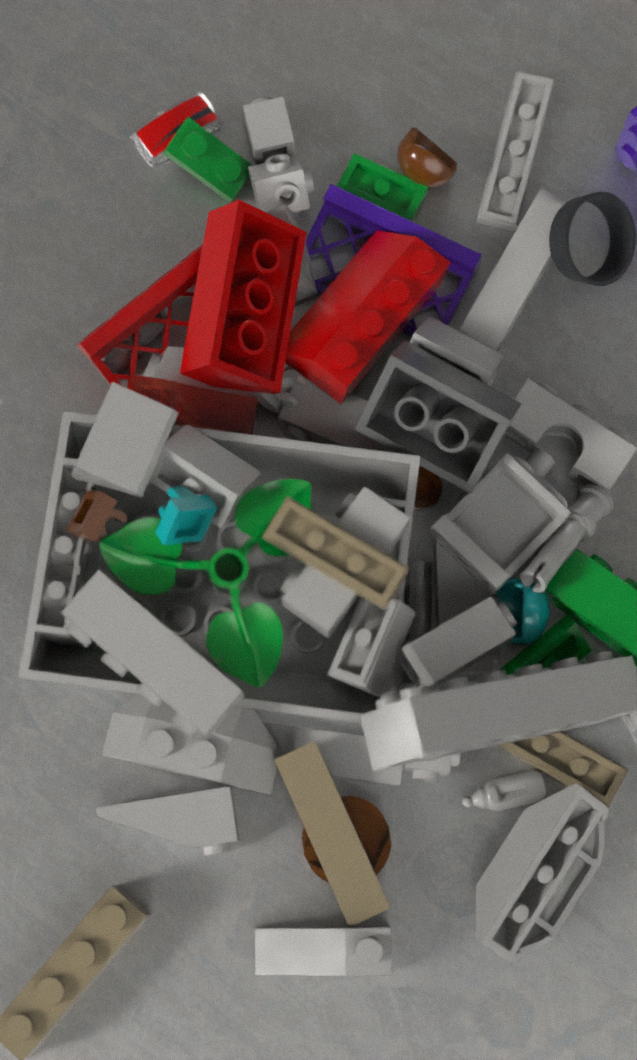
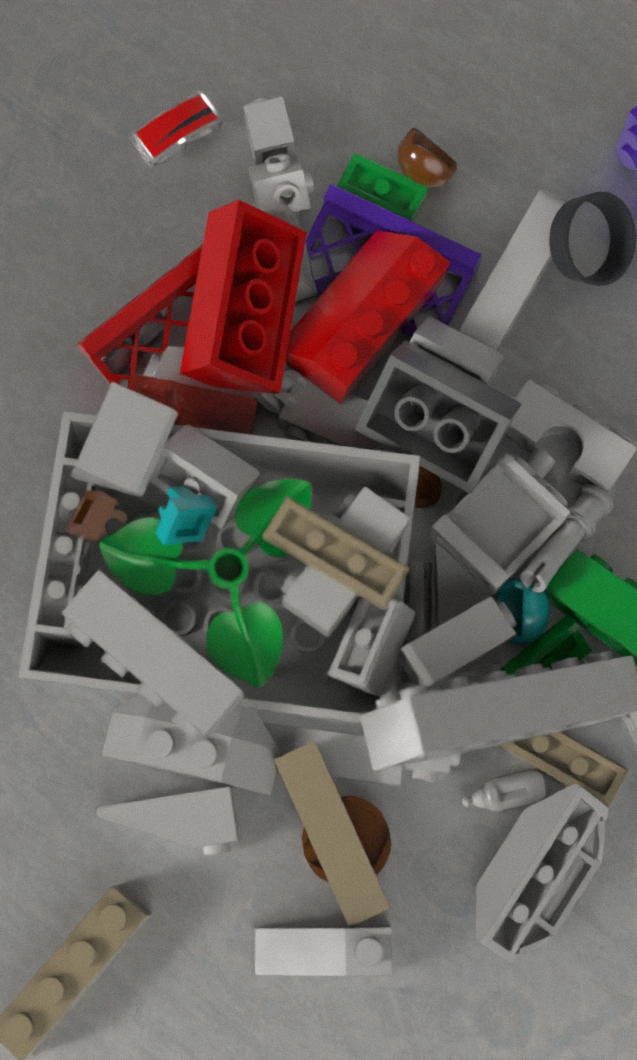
green plate [163,117,254,202] -> none
light grey tile [476,70,555,232] -> none

